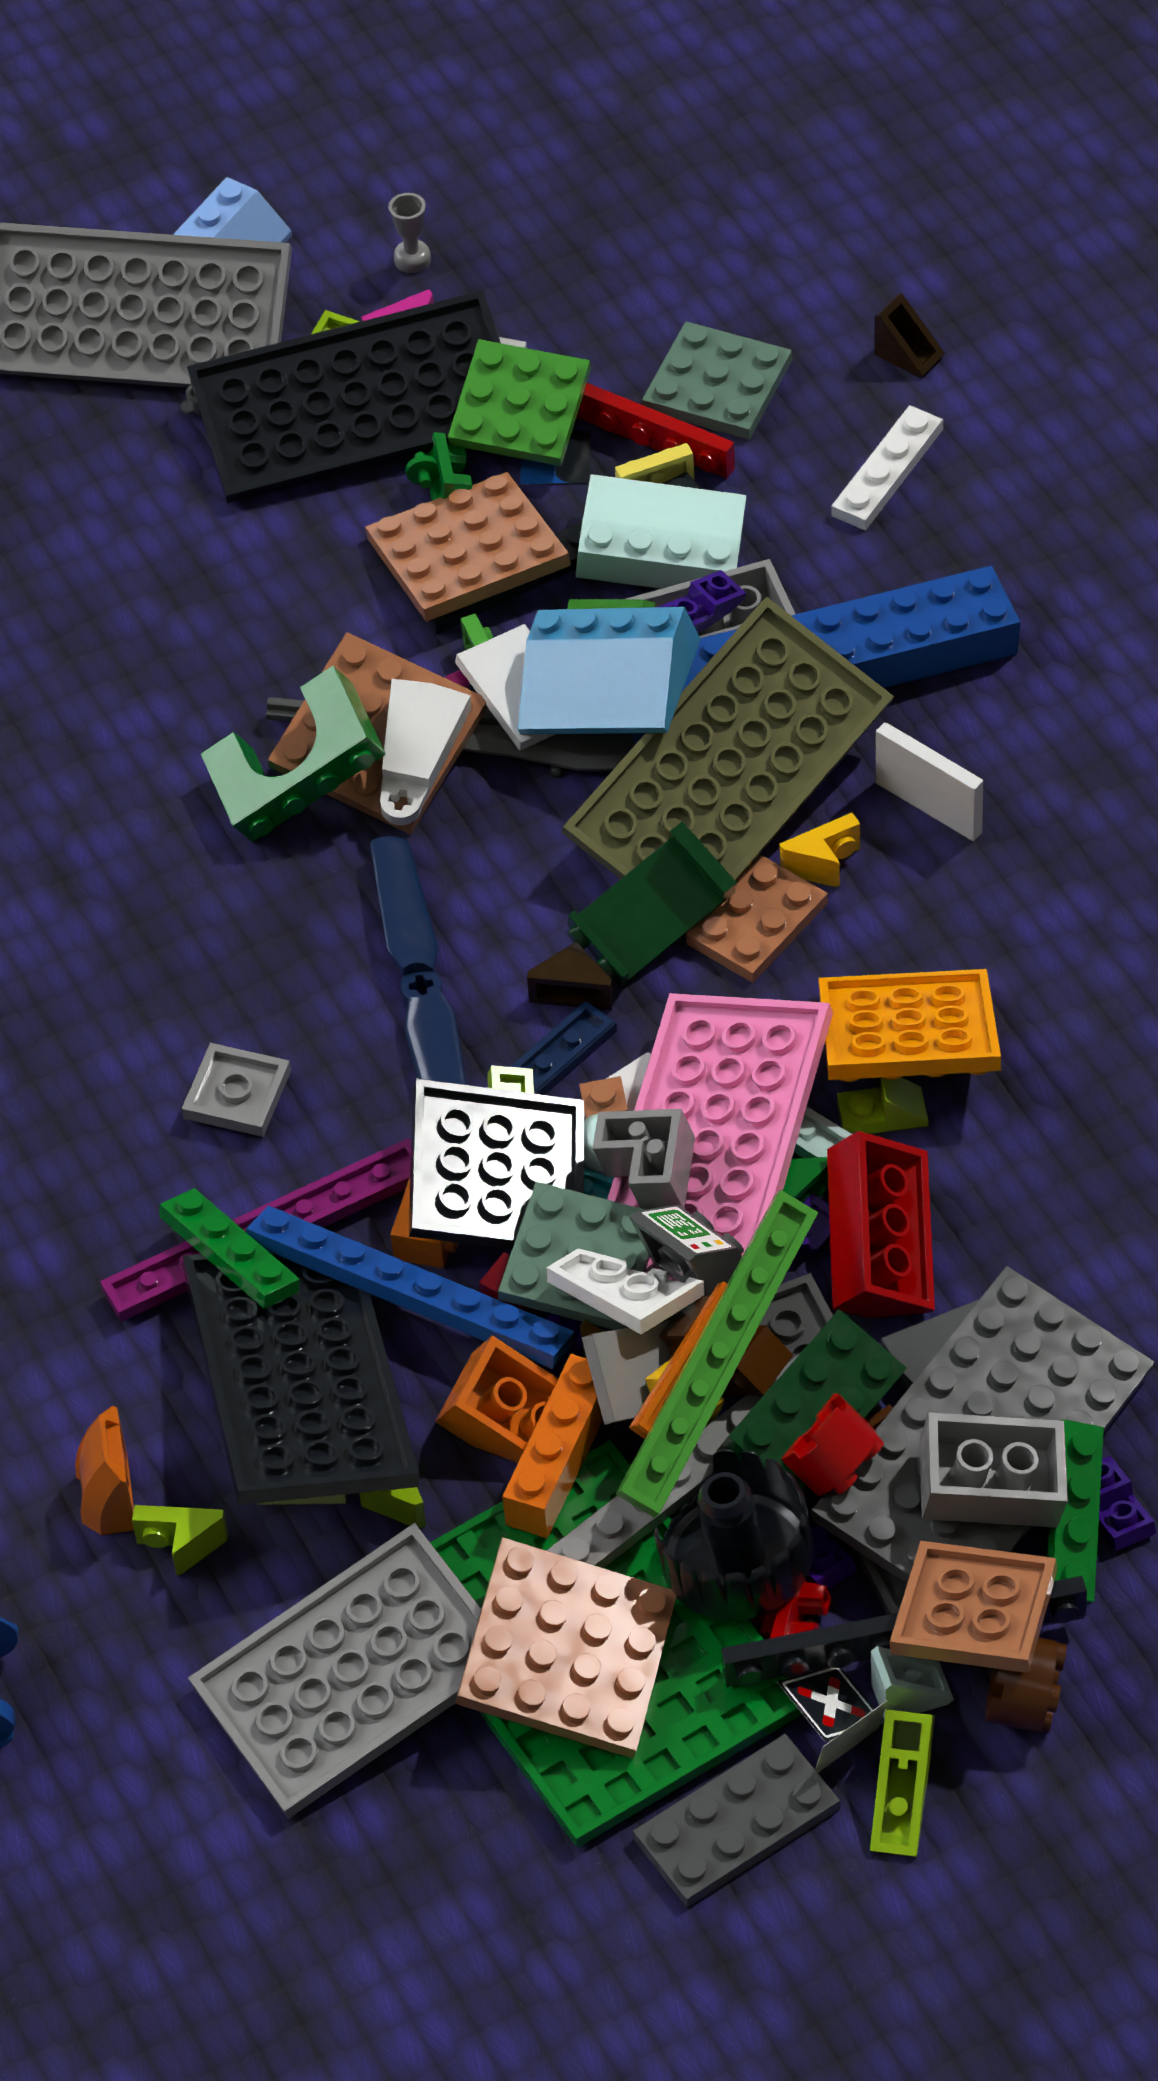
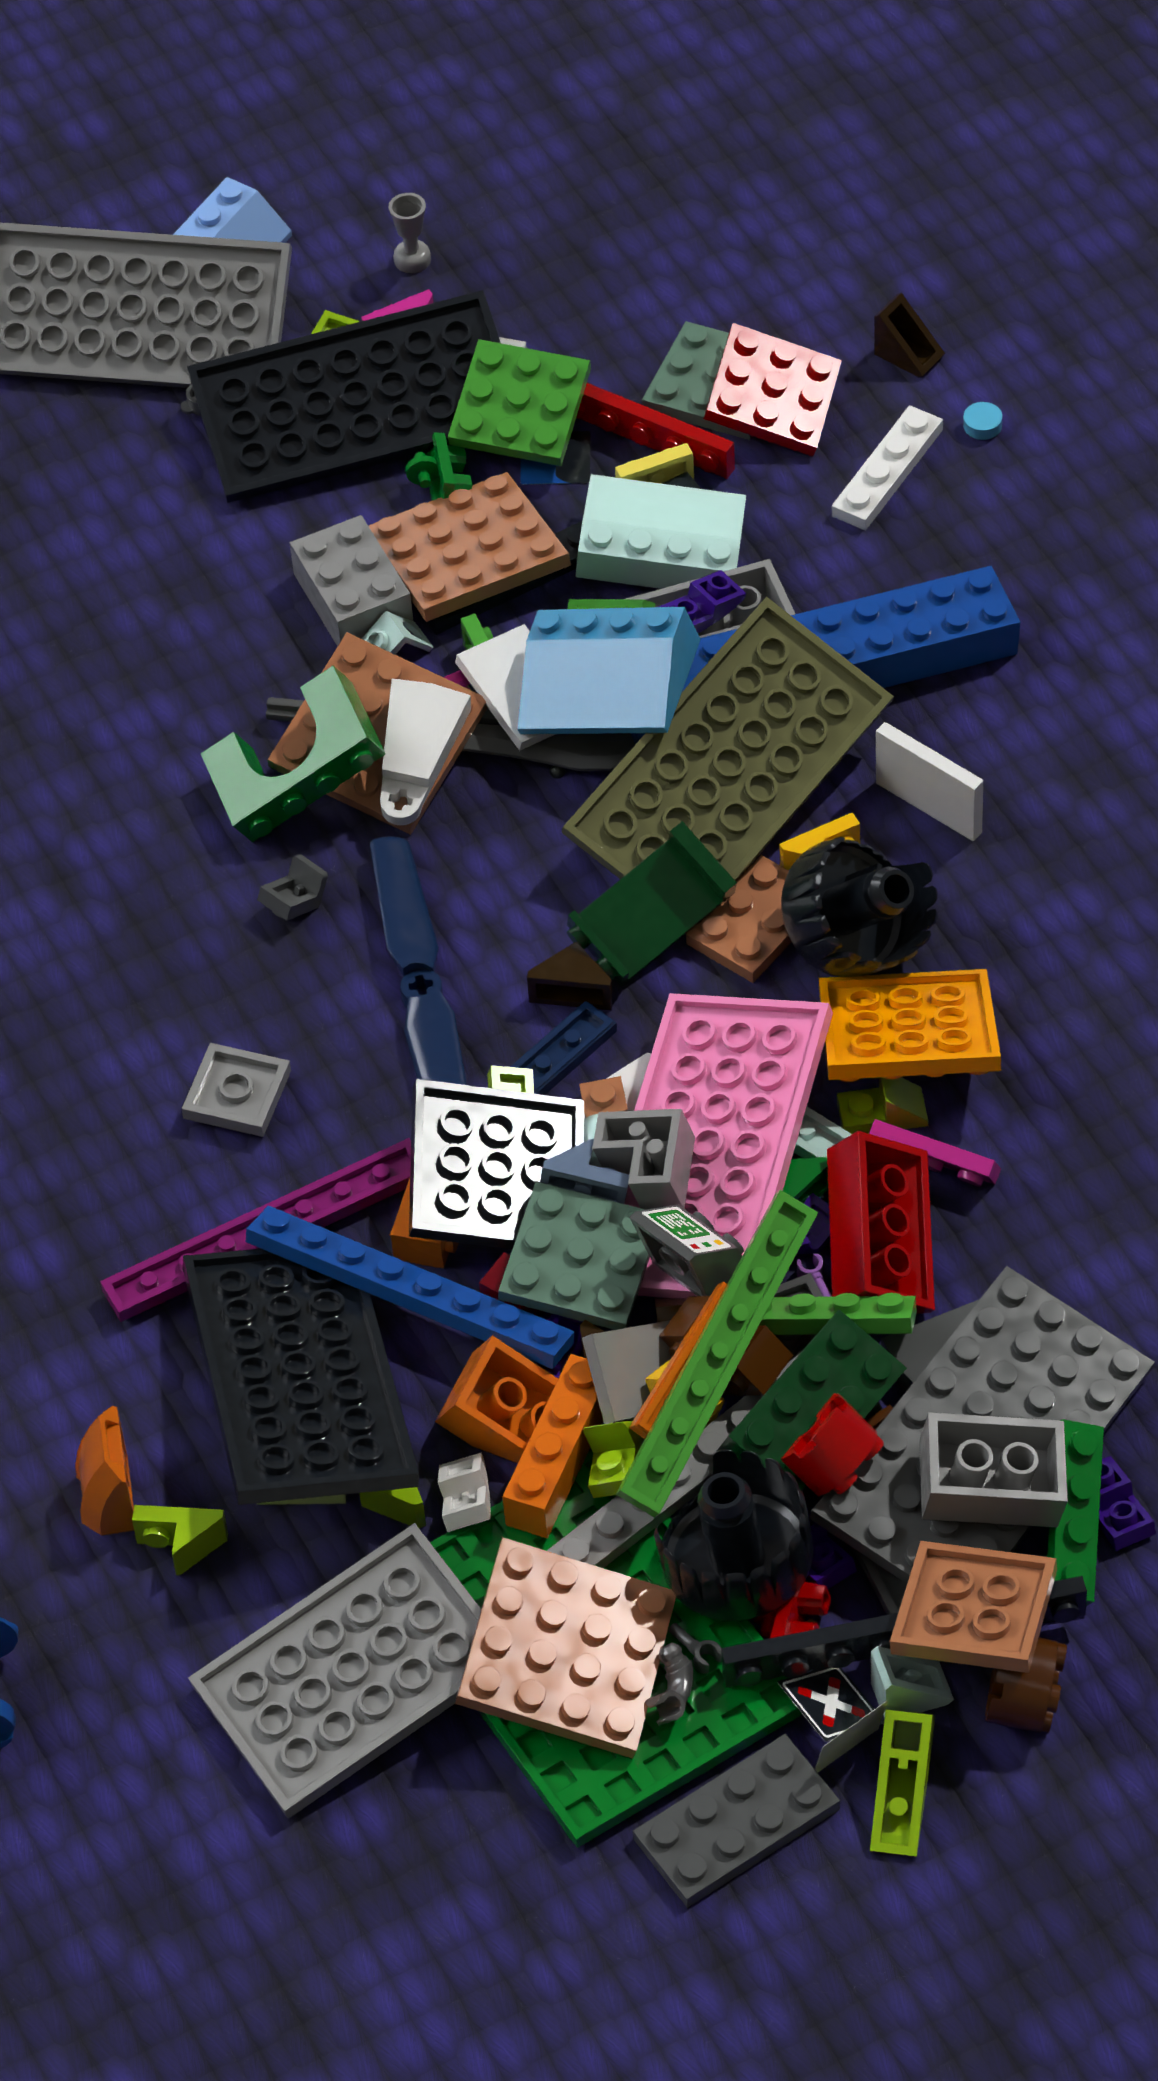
green plate [159,1188,300,1309] -> none
white wing [546,1248,704,1334] -> none
none -> dark grey bracket [257,854,328,921]
none -> light grey brick [289,515,413,647]
none -> light aqua bracket [361,611,434,655]
none -> white slope [438,1452,491,1532]
none -> sand blue slope [540,1139,630,1204]
none -> lime slope [583,1421,645,1498]
none -> flat silver piece [645,1643,693,1726]
none -> dark grey hand [668,1623,722,1673]
none -> plate [703,323,842,457]
none -> bright green plate [759,1293,917,1335]
none -> black piece [781,837,938,977]
none -> medium lavender hand [796,1253,832,1297]
none -> dark pink plate [869,1119,1001,1187]
none -> medium azure tile [963,402,1002,440]

